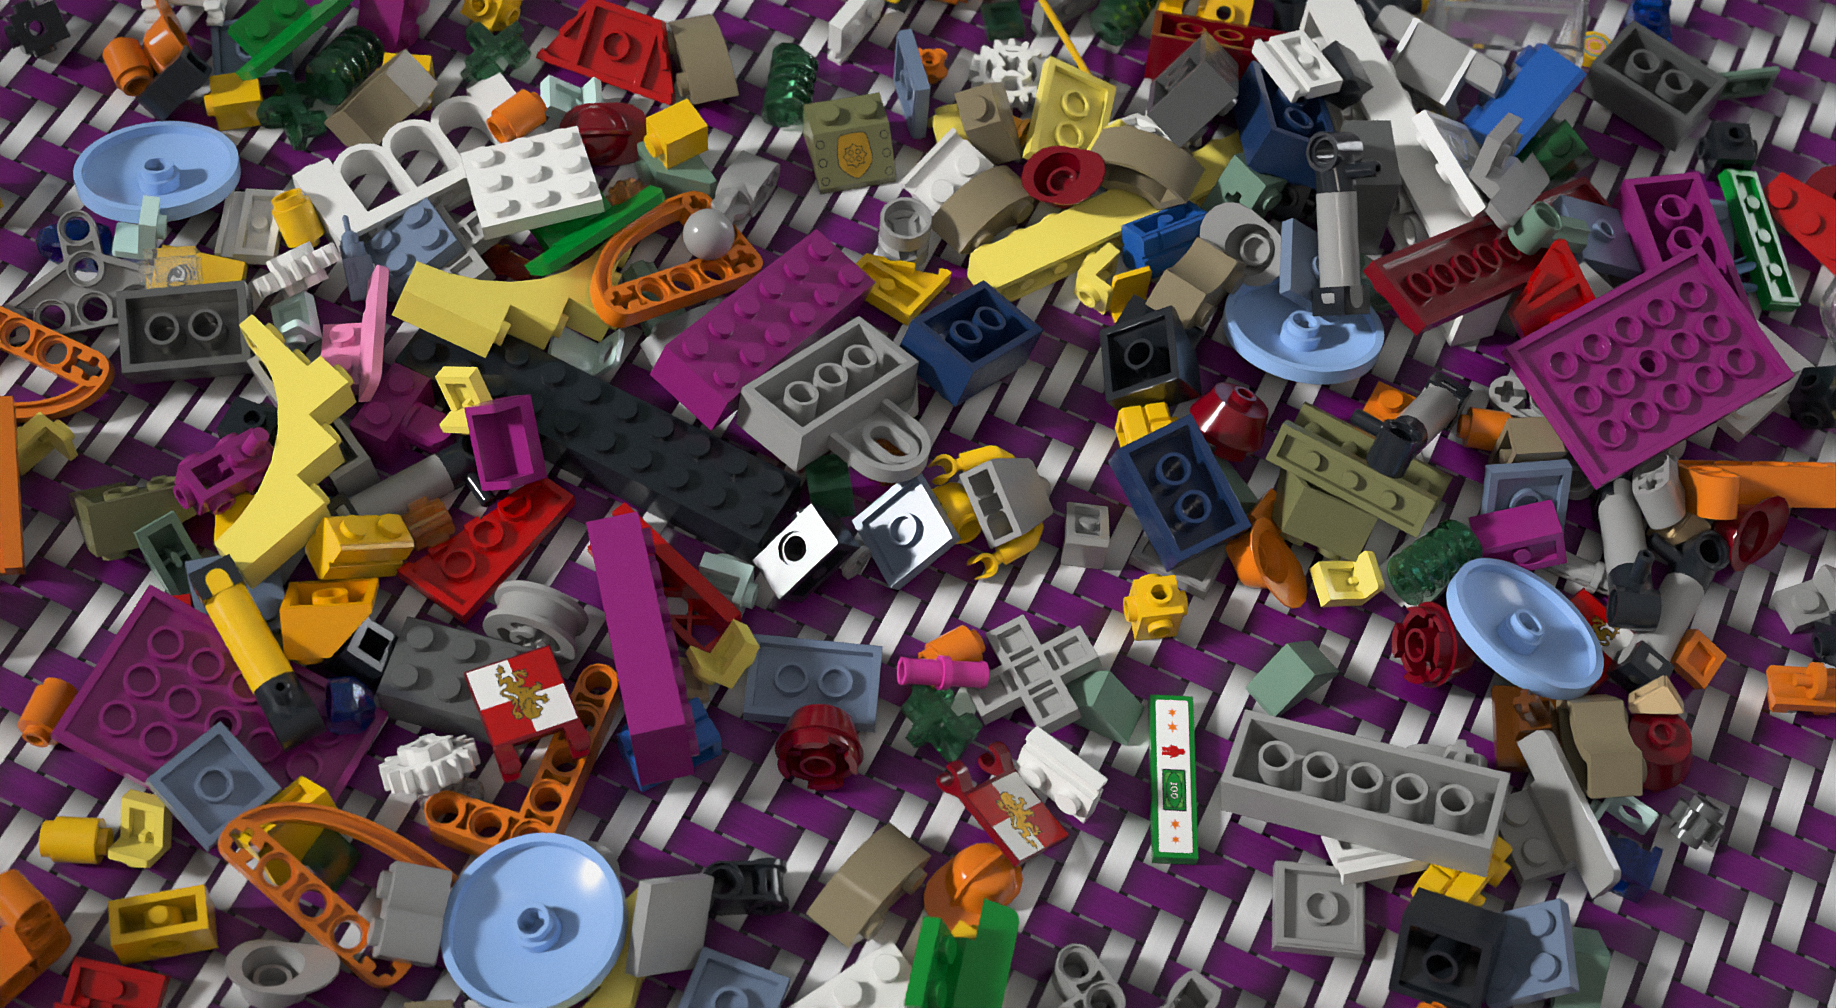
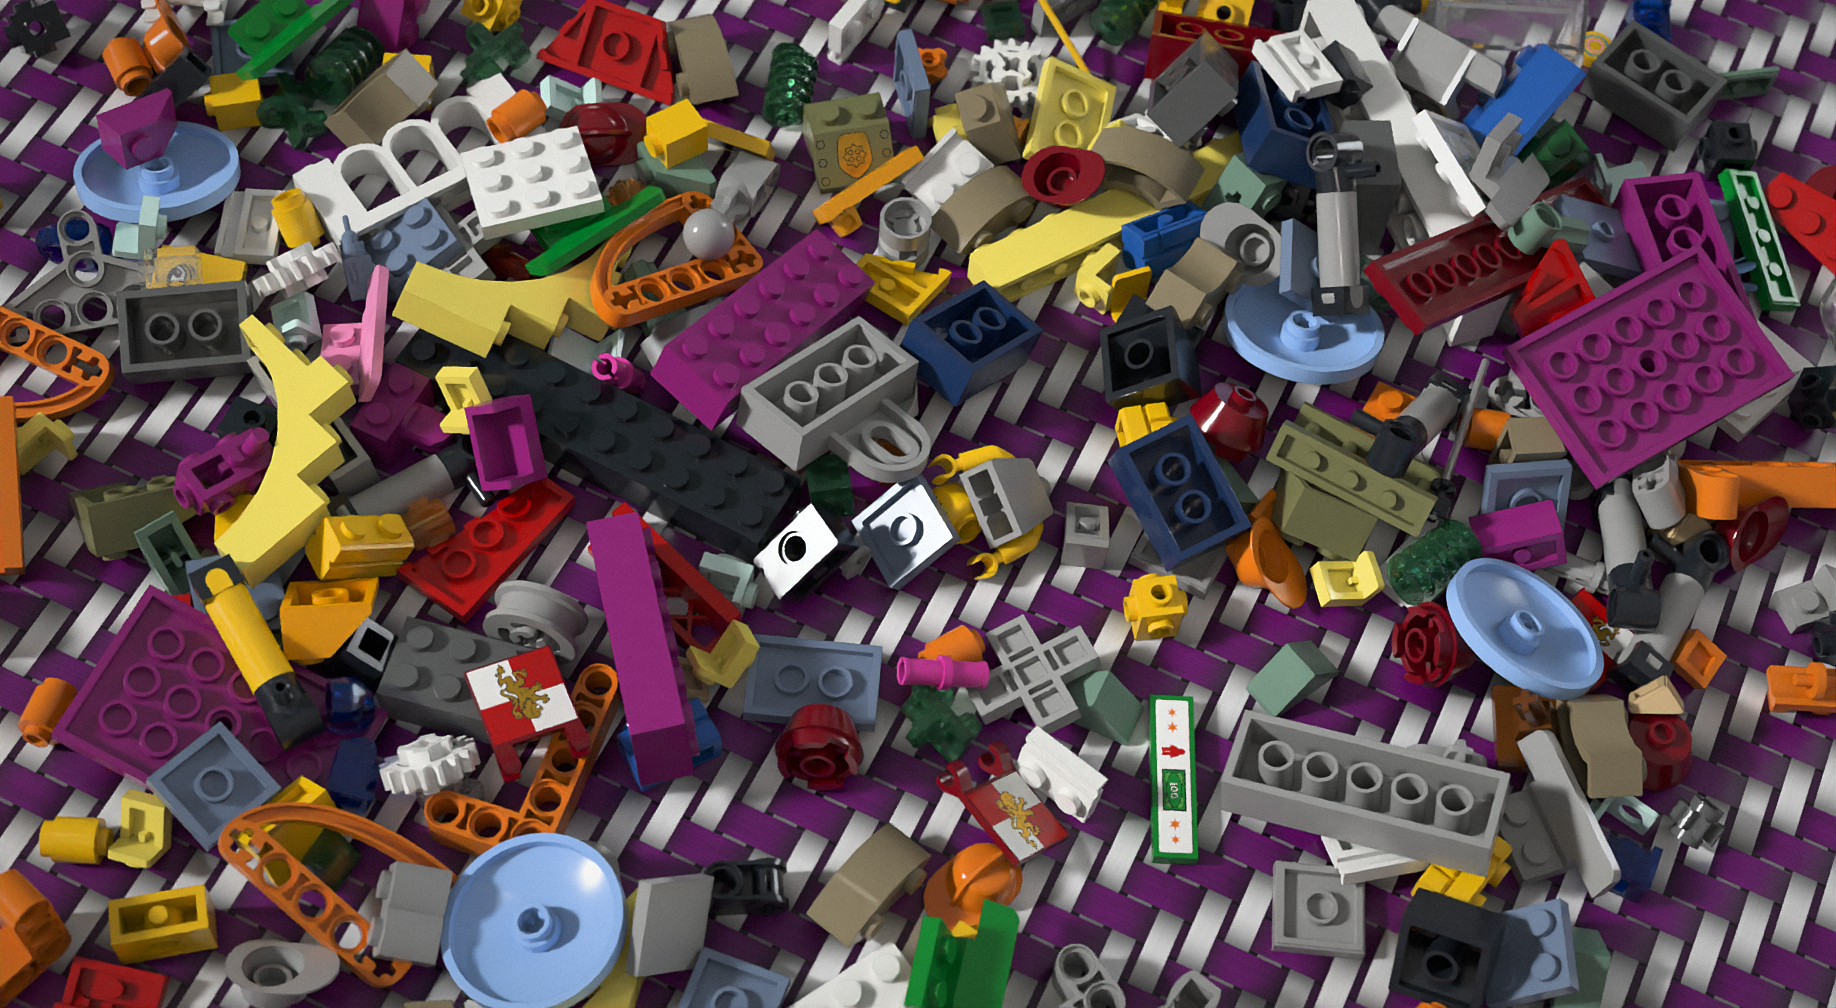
none -> magenta slope [96,88,178,170]
none -> clear blue brick [325,737,381,813]
none -> dark pink pin [591,353,646,395]
none -> yellow tile [703,119,776,161]
none -> light orange hinge [811,145,925,237]
none -> piece [1427,358,1490,523]
none -> light aqua bracket [1591,153,1649,206]

